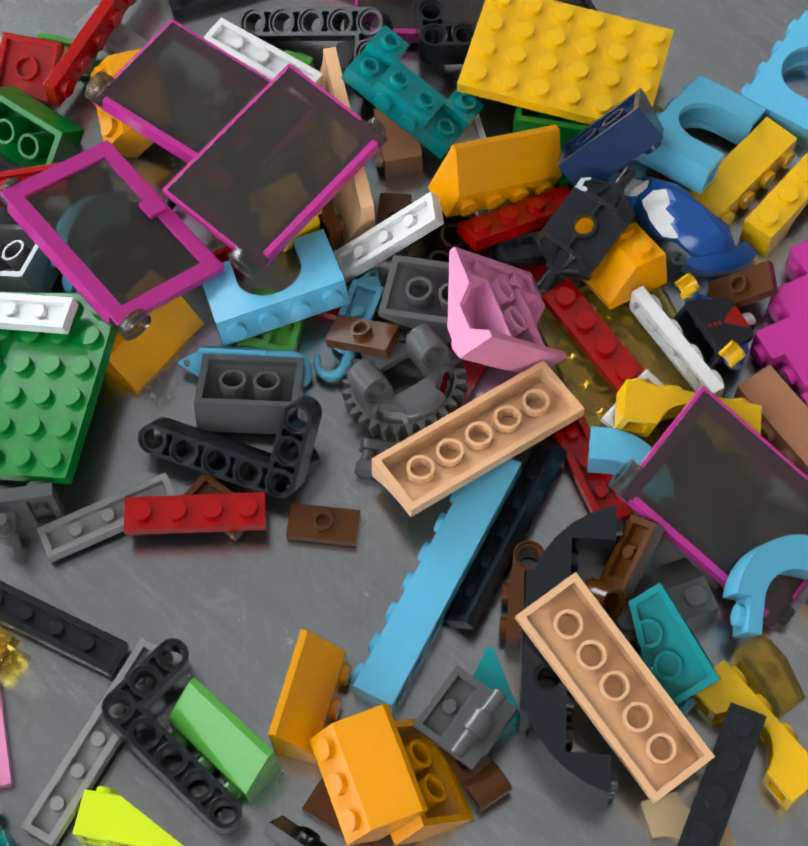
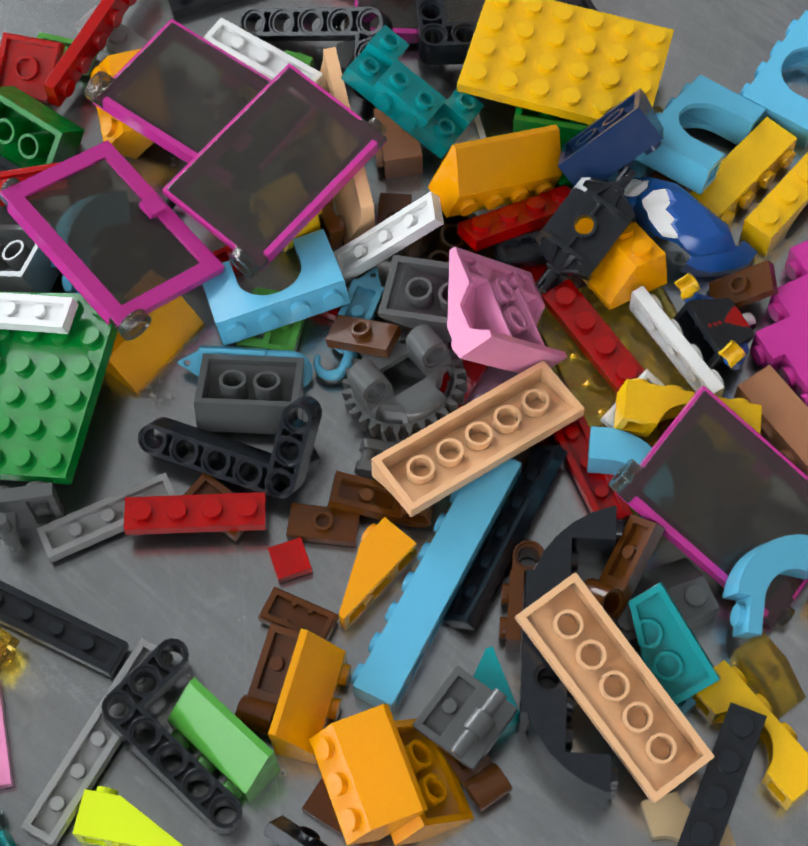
none -> reddish brown plate [235,624,300,737]
none -> reddish brown plate [258,586,339,641]
none -> red tile [268,537,313,583]
none -> reddish brown plate [327,470,435,528]
none -> light orange slope [338,517,417,631]

